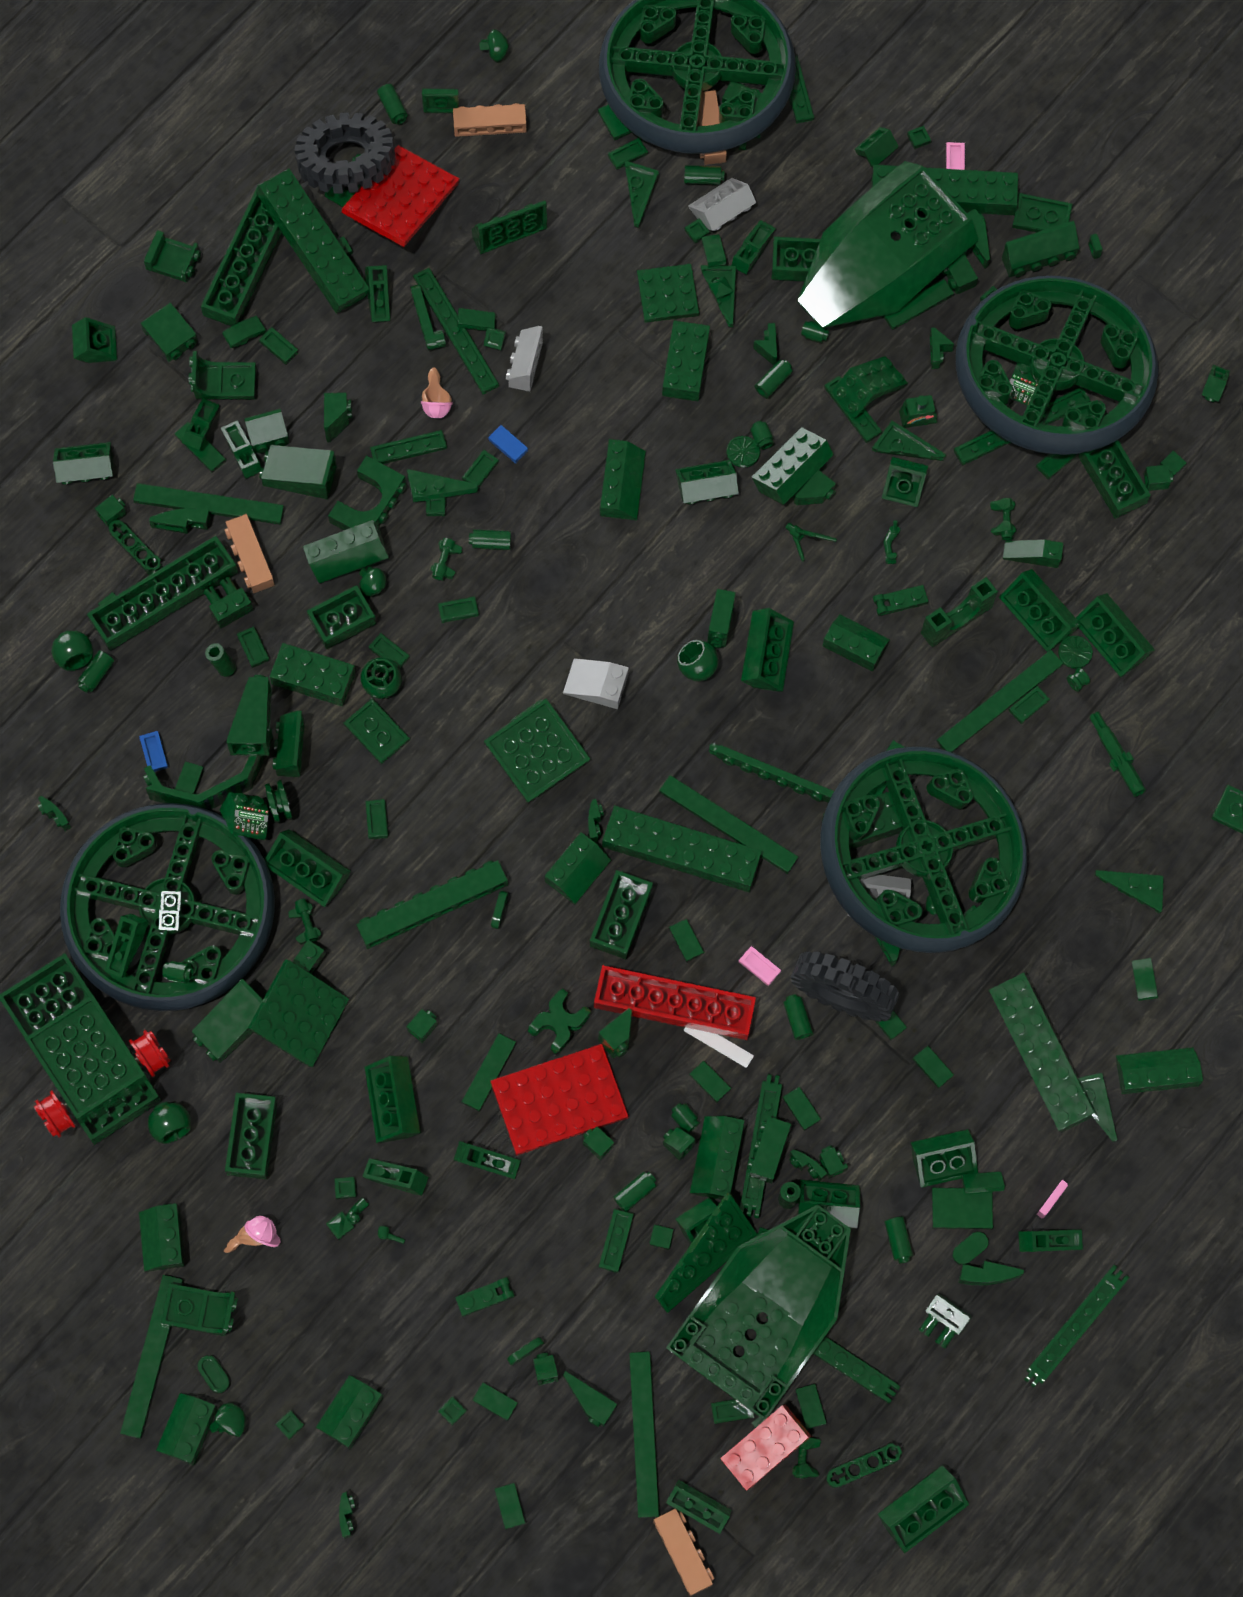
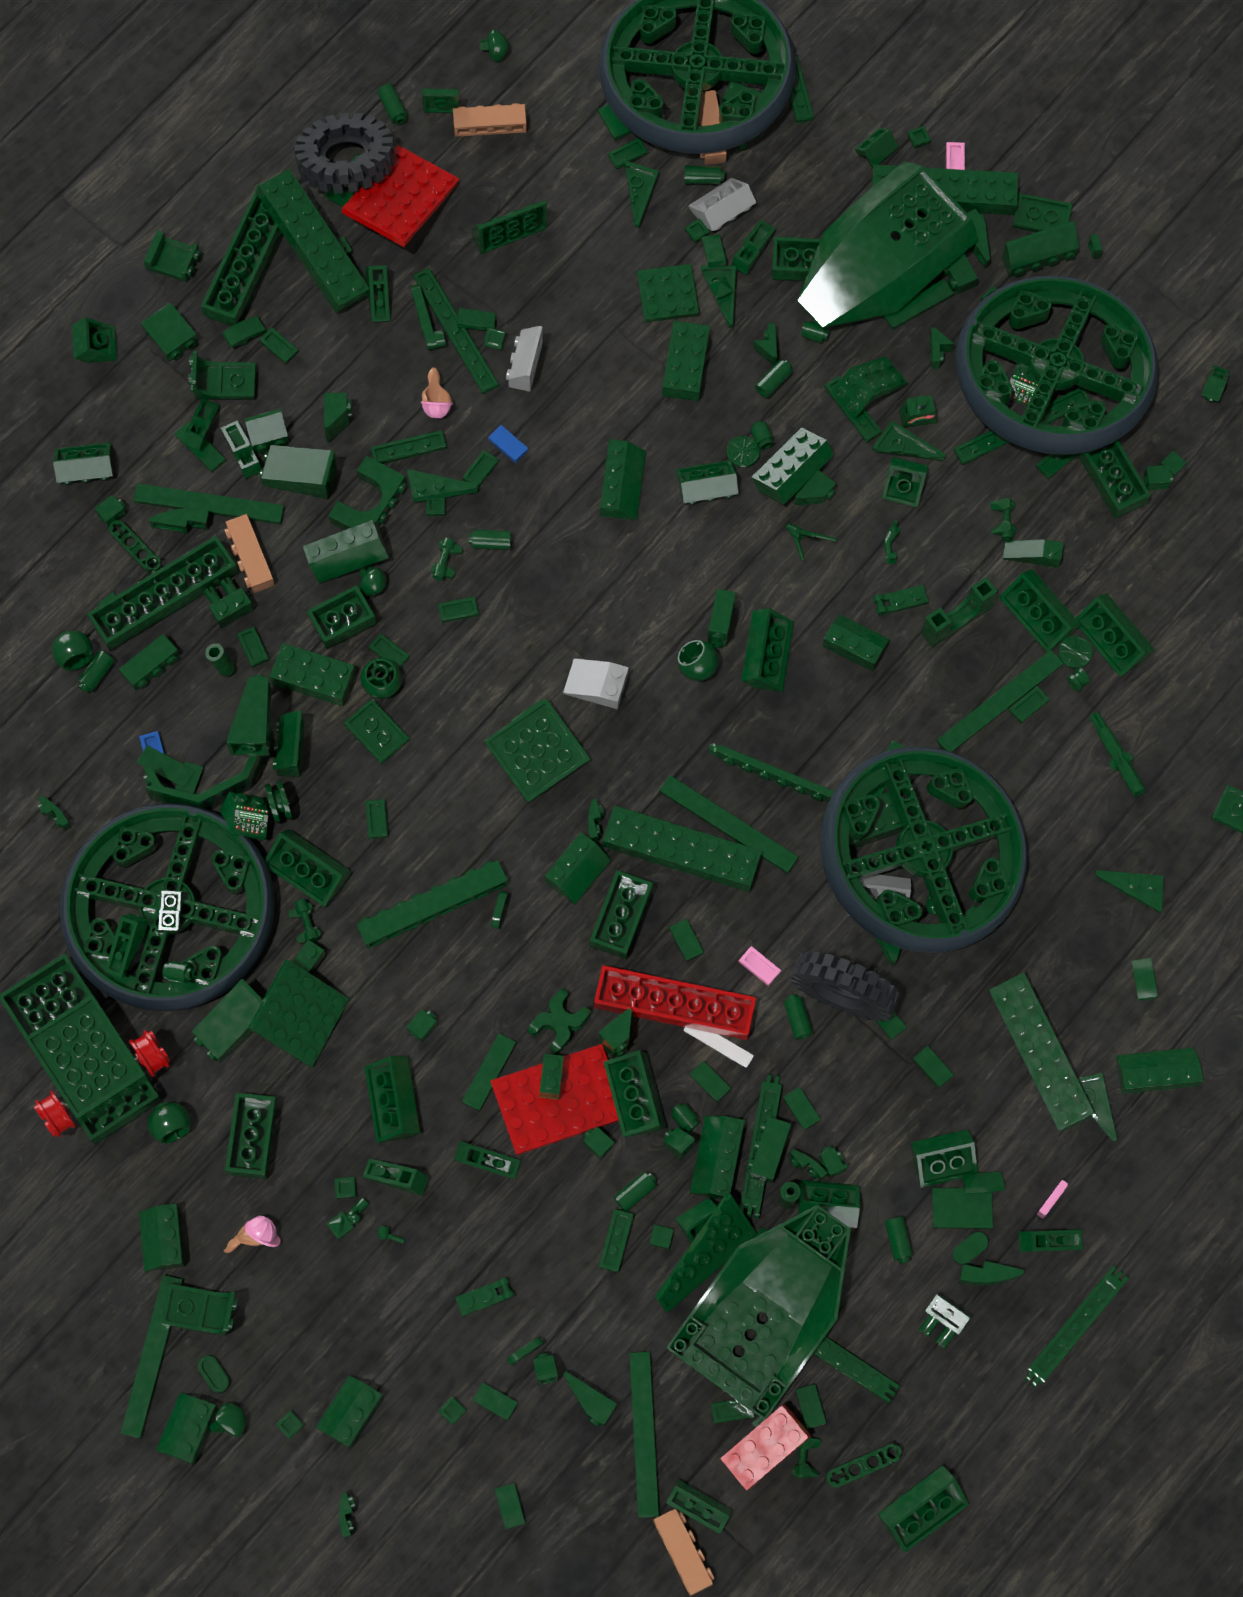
none -> dark green brick [119,634,179,691]
none -> dark green sticker [136,745,195,787]
none -> dark green brick [538,1054,564,1100]
none -> dark green slope [603,1050,667,1138]

